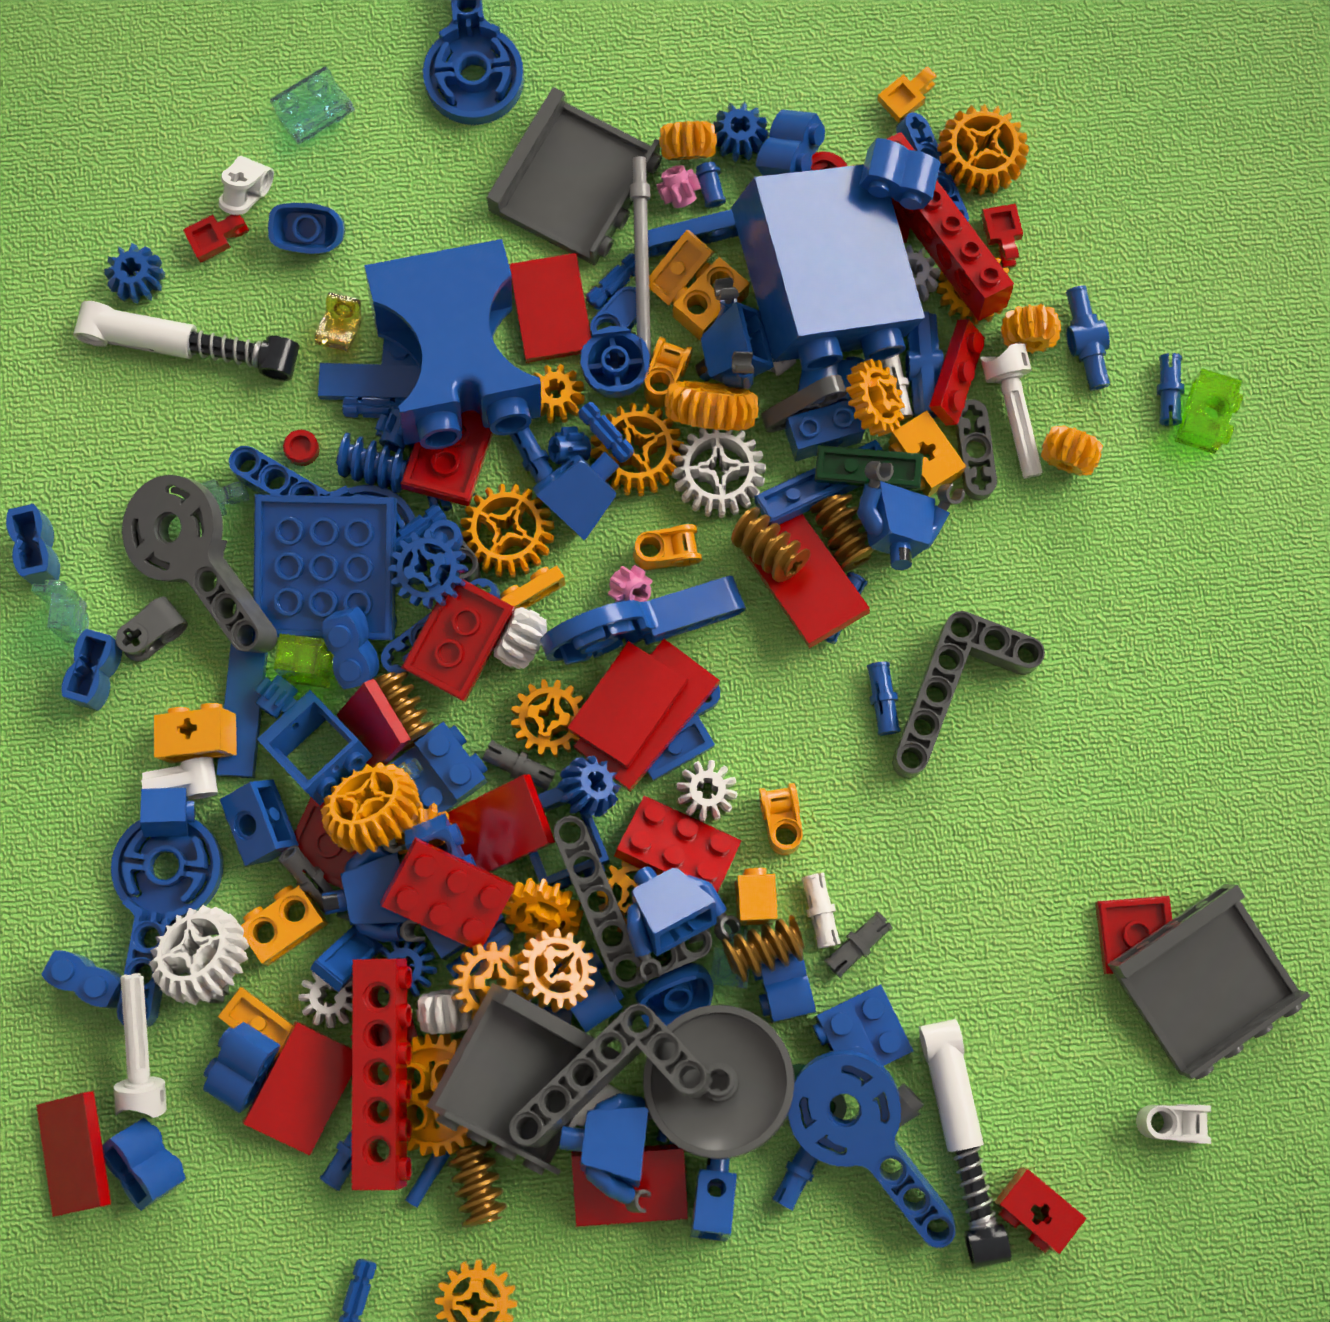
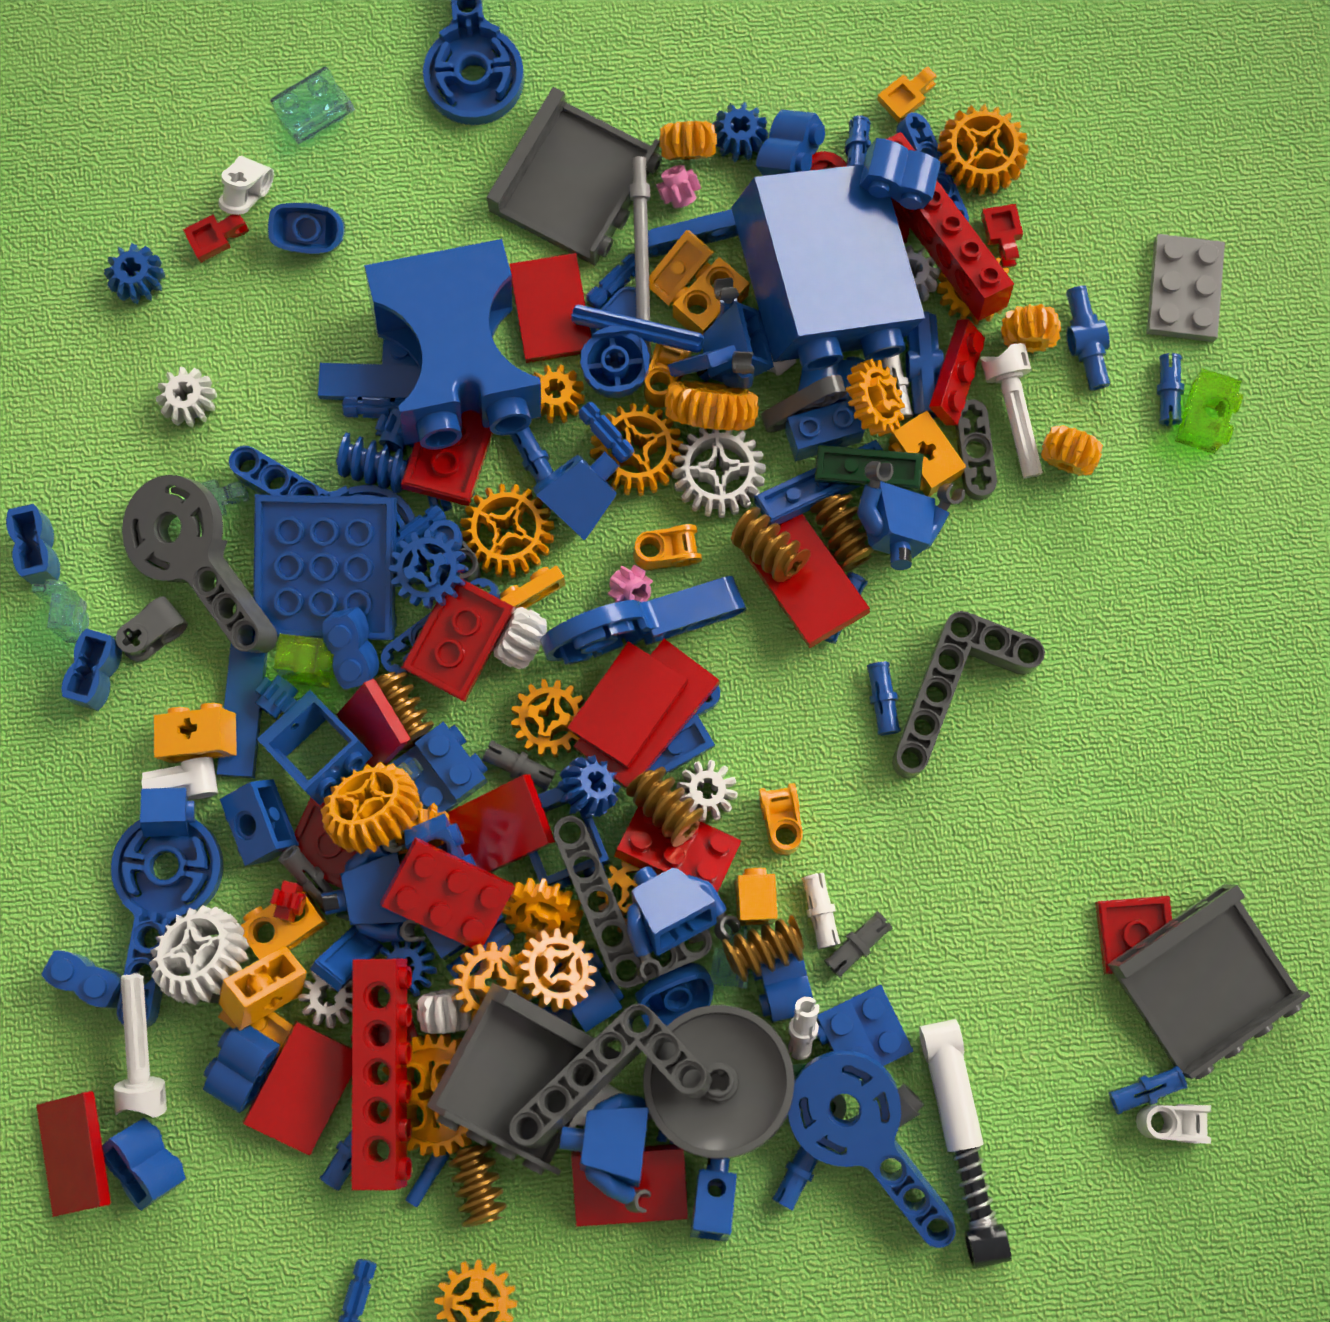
piece [73,301,300,381] -> none
red tile [283,429,320,466] -> none
clear yellow bracket [315,292,361,352] -> none
blue gear [548,427,591,466] -> none
blue pin [696,162,726,208] -> none
red brick [994,1167,1087,1254] -> none
none -> white gear [156,366,217,427]
none -> light orange brick [218,946,307,1031]
none -> red plate [270,880,306,923]
none -> blue axle [571,304,704,353]
none -> pearl gold piece [625,767,704,847]
none -> blue tile [668,345,736,377]
none -> white pin [788,997,819,1060]
none -> blue pin [845,115,871,166]
none -> blue pin [1109,1066,1187,1115]
none -> light grey plate [1146,234,1225,342]

